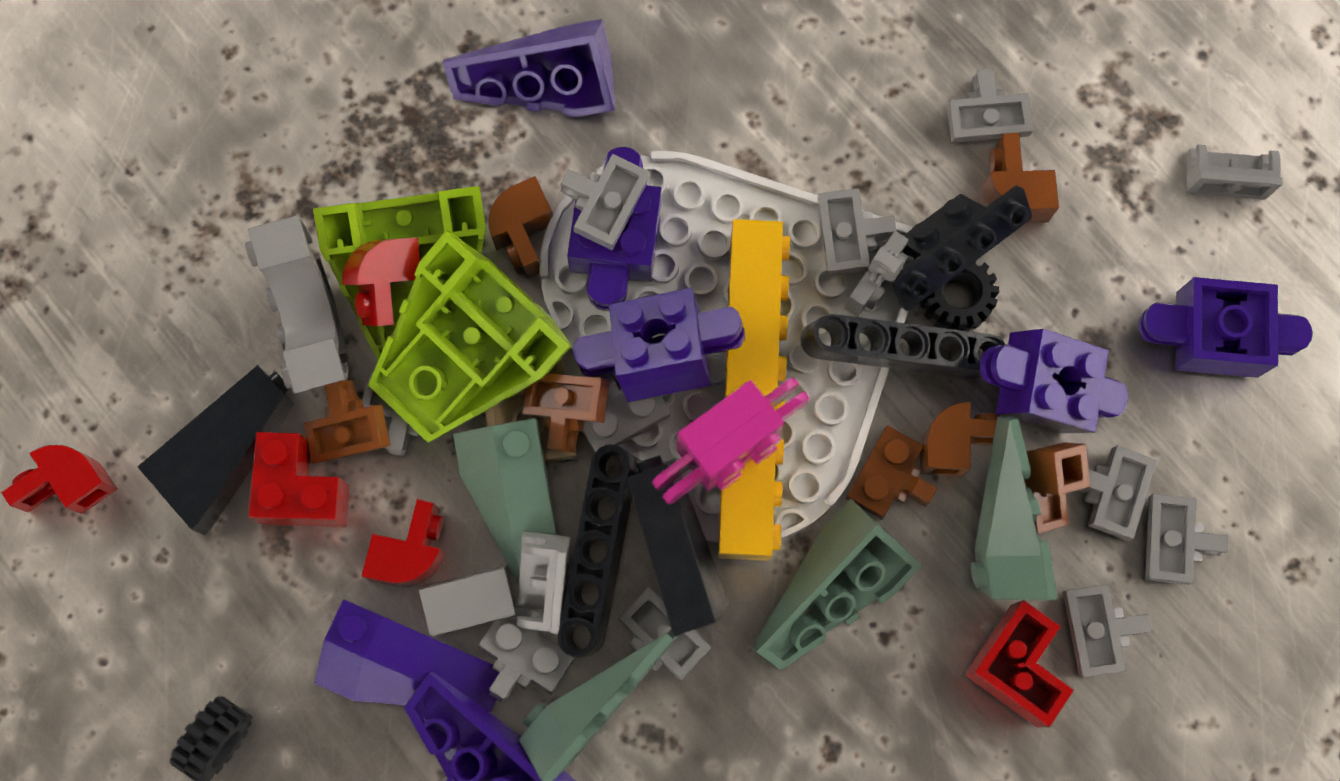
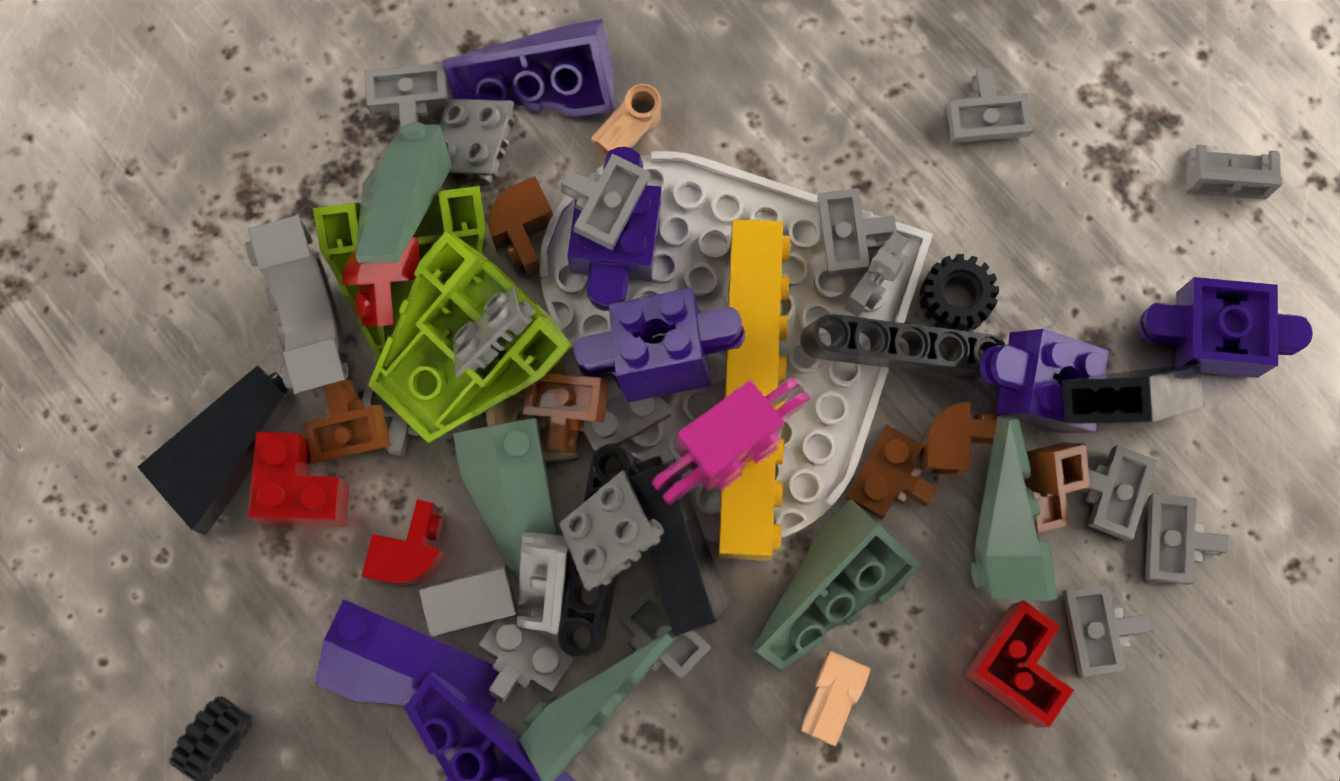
red brick [1,445,118,514] -> none
black bracket [891,185,1032,311] -> none
dark orange brick [982,133,1059,223] -> none
none -> sand green wedge [355,122,452,263]
none -> light grey hinge [365,63,449,128]
none -> light grey hinge [440,99,515,185]
none -> light grey hinge [453,286,536,377]
none -> light grey hinge [559,470,664,591]
none -> light nougat piece [591,83,661,157]
none -> light nougat piece [800,650,870,746]
none -> black slope [1062,366,1203,424]

